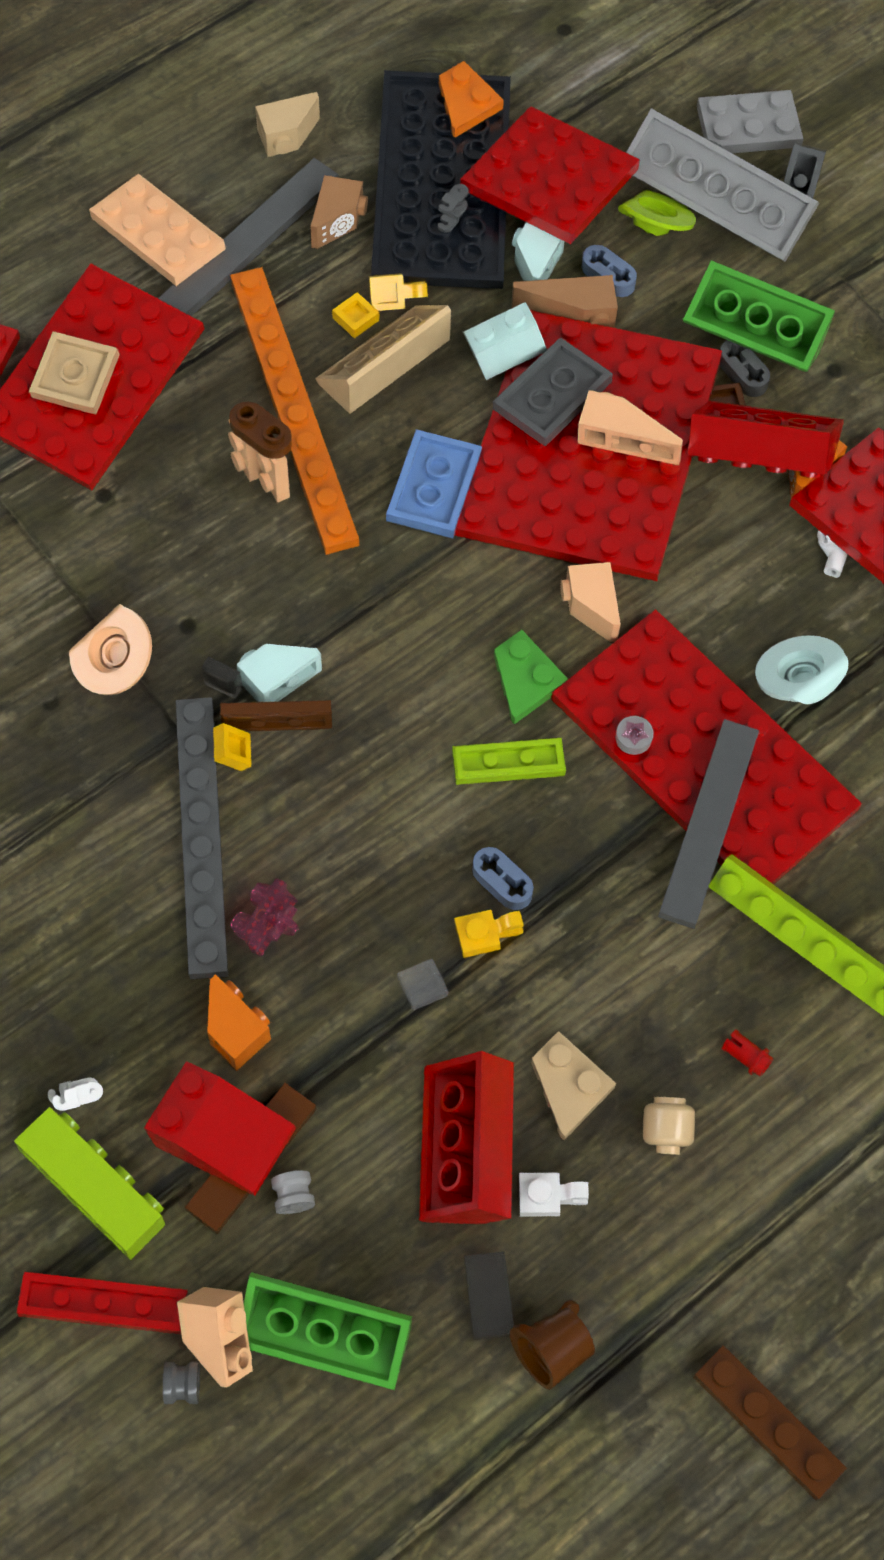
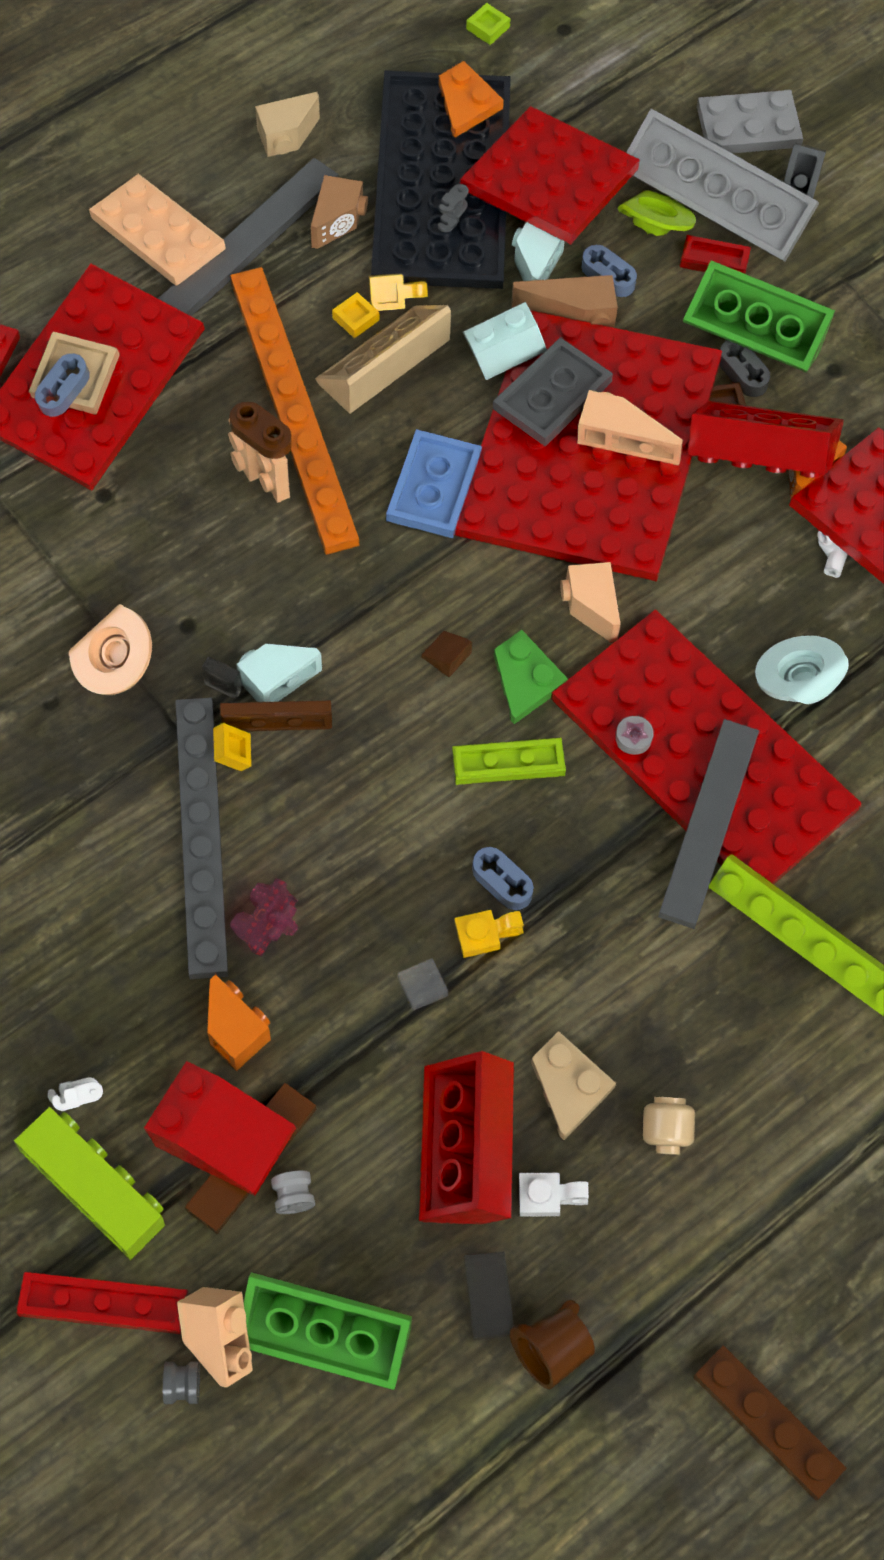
red pin [721,1029,774,1077] -> none
none -> sand blue beam [35,353,90,417]
none -> reddish brown slope [421,631,472,677]
none -> lime plate [466,3,511,45]
none -> red tile [680,235,751,274]

